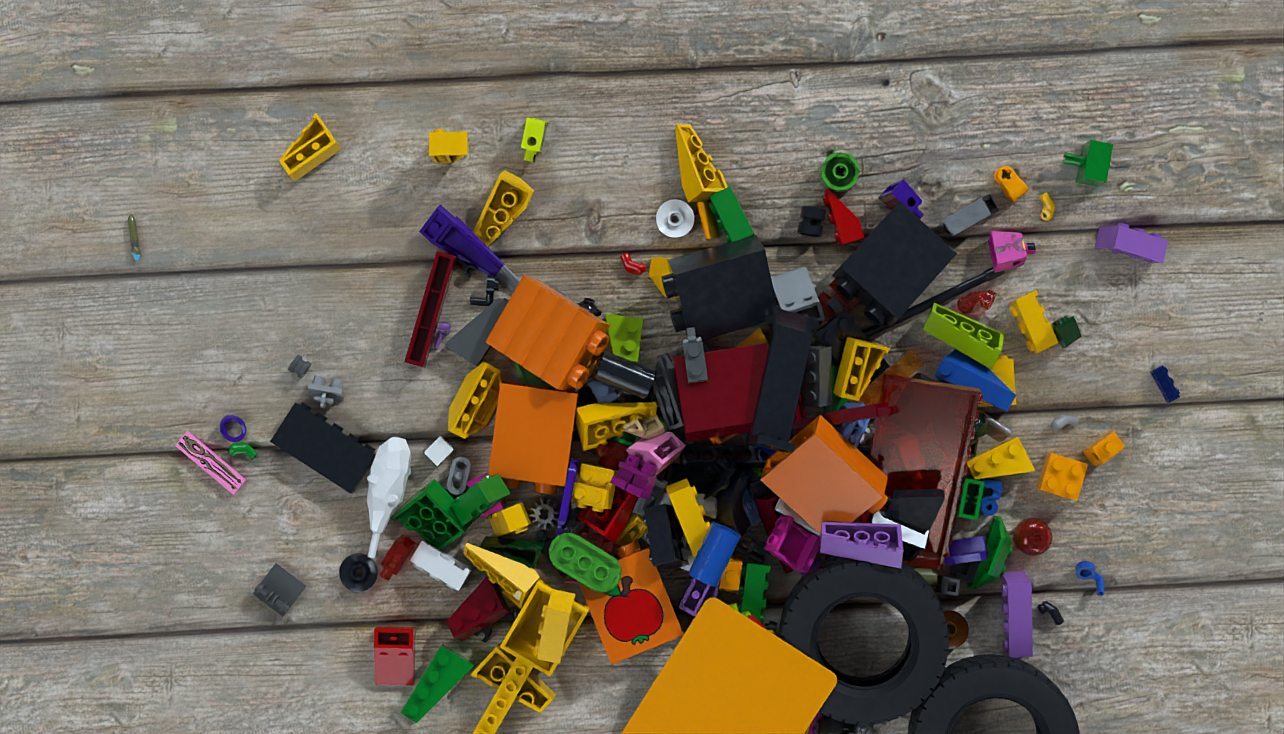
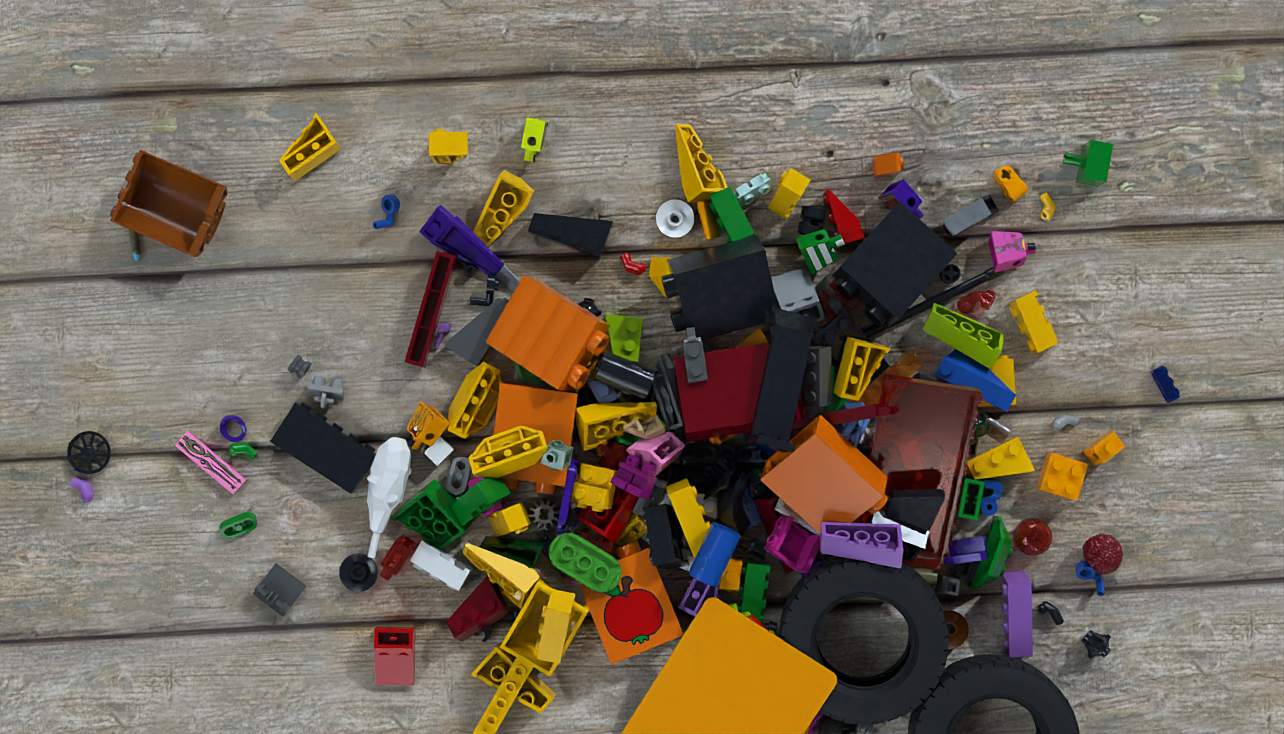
green wedge [400,644,475,723] -> none
bright green brick [819,152,860,193] -> none
dark green slope [1052,316,1082,348] -> none
medium lavender wedge [1094,223,1168,263] -> none
none -> black wheel [67,431,111,474]
none -> medium lavender arm [70,477,94,503]
none -> dark orange cylinder [110,150,228,257]
none -> green plate [219,512,258,539]
none -> blue plate [373,194,400,229]
none -> light orange torso [407,401,450,451]
none -> yellow wedge [469,425,548,478]
none -> black wedge [528,213,613,259]
none -> sand green brick [541,440,574,470]
none -> light aqua hinge [733,173,773,207]
none -> yellow wedge [768,168,811,220]
none -> green torso [796,229,845,274]
none -> orange slope [872,152,904,178]
none -> black wheel [939,264,961,284]
none -> black rock [1081,630,1111,659]
none -> dark red hair [1082,534,1123,575]

